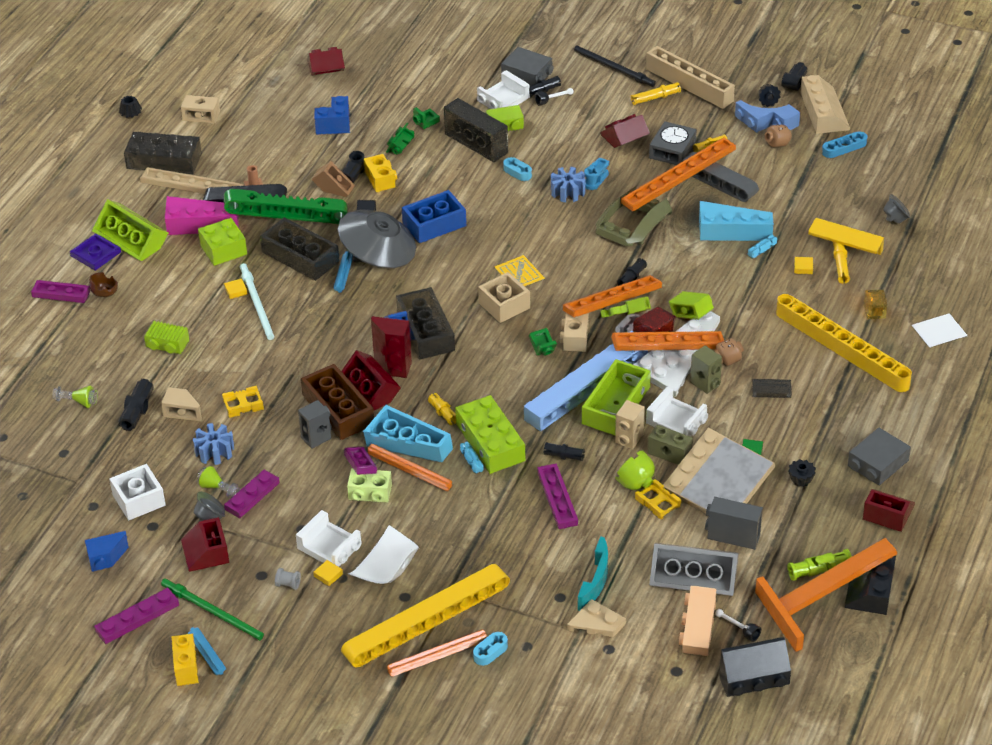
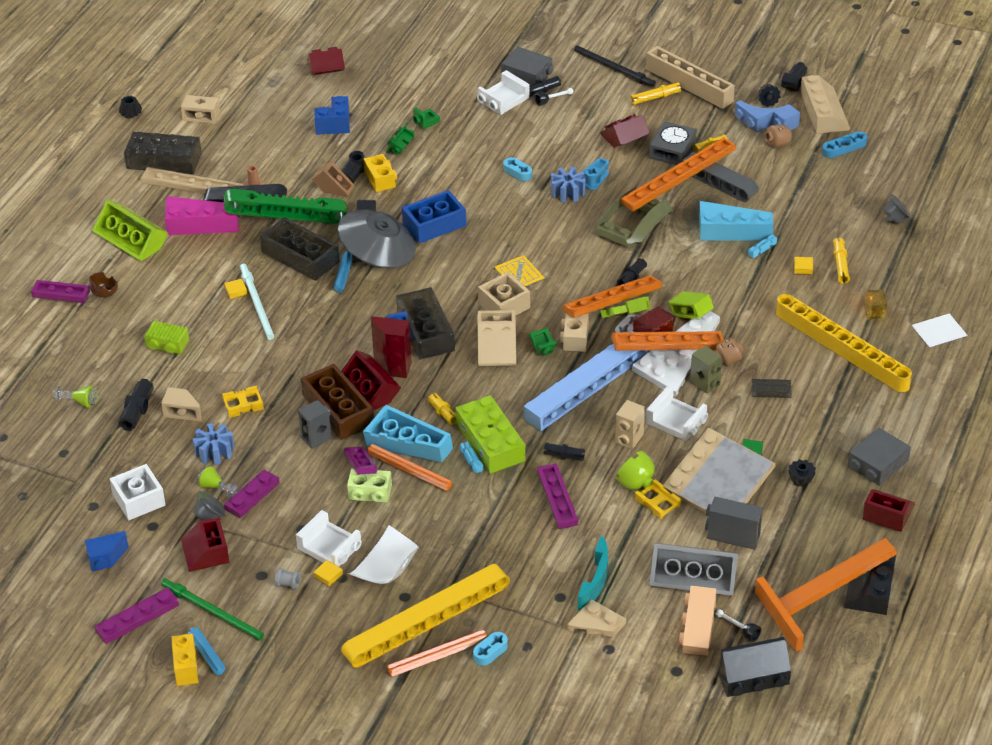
dark purple tile [70,233,121,271] -> none
lime brick [198,218,247,266] -> none
clear smoke brick [444,98,508,162] -> none
lime brick [486,105,524,134] -> none
lime piece [582,359,651,435] -> none
olive brick [648,425,693,465] -> none
lime piece [787,549,852,581] -> none
yellow panel [808,218,884,255] -> none
none -> tan slope [478,310,516,366]

